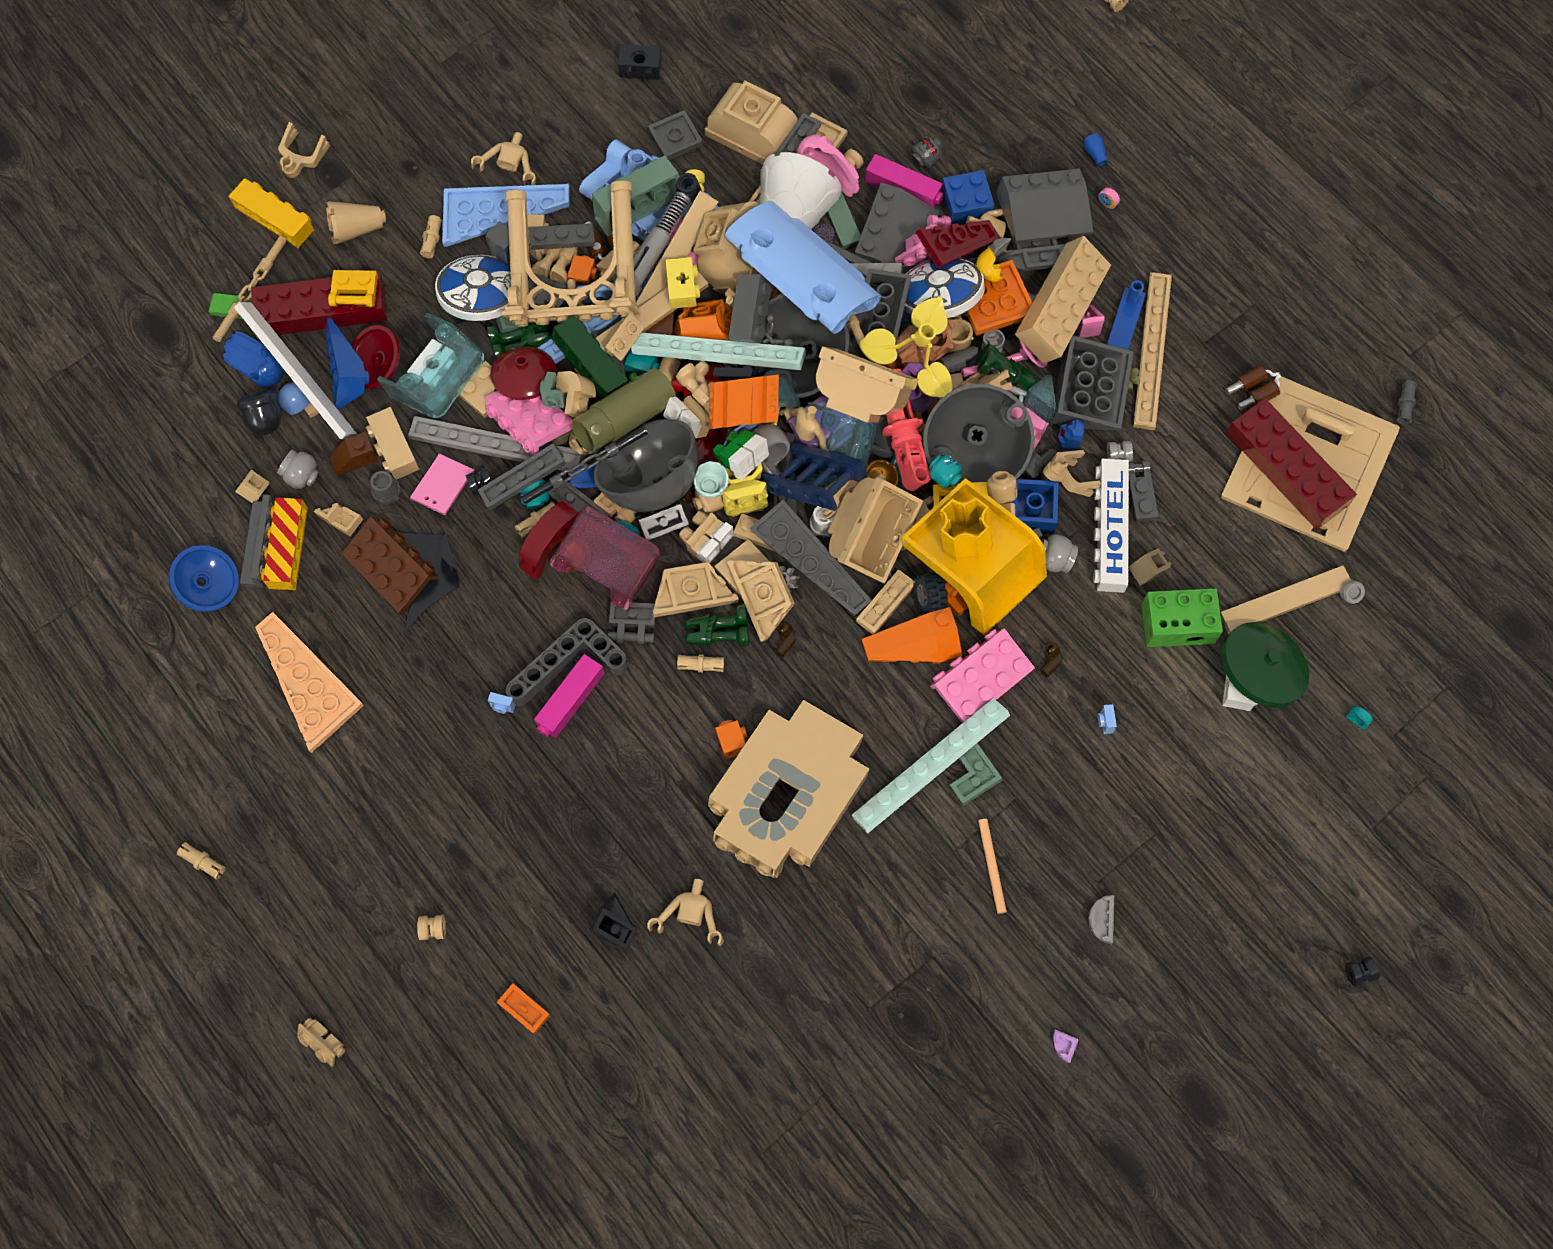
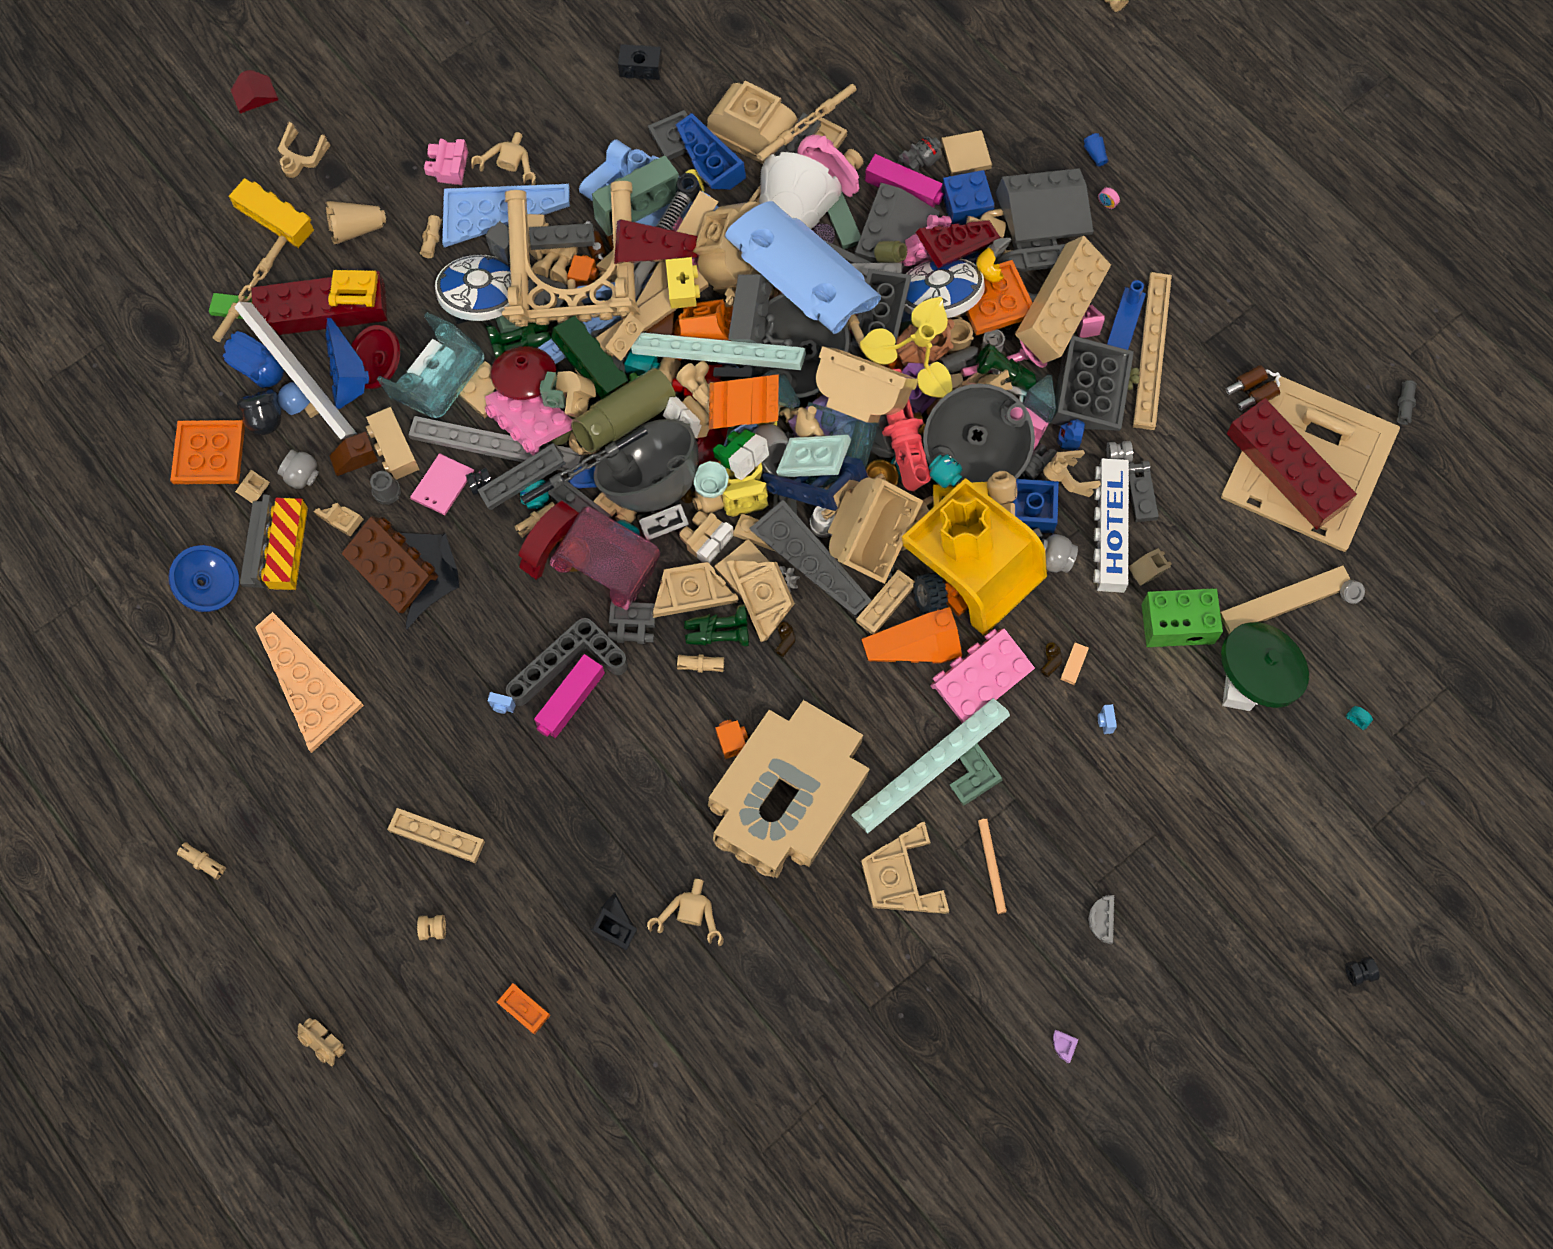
none -> orange plate [170,420,245,484]
none -> dark red slope [231,70,278,114]
none -> tan plate [387,808,485,864]
none -> bright pink hips [424,139,468,185]
none -> dark red wing [614,219,698,264]
none -> blue wedge [676,113,746,190]
none -> tan piece [757,84,856,161]
none -> light aqua tile [776,435,851,477]
none -> tan wing [861,822,949,914]
none -> olive brick [874,241,907,263]
none -> dark grey plate [898,144,920,172]
none -> tan tile [941,130,992,176]
none -> light nougat piece [1060,643,1089,685]

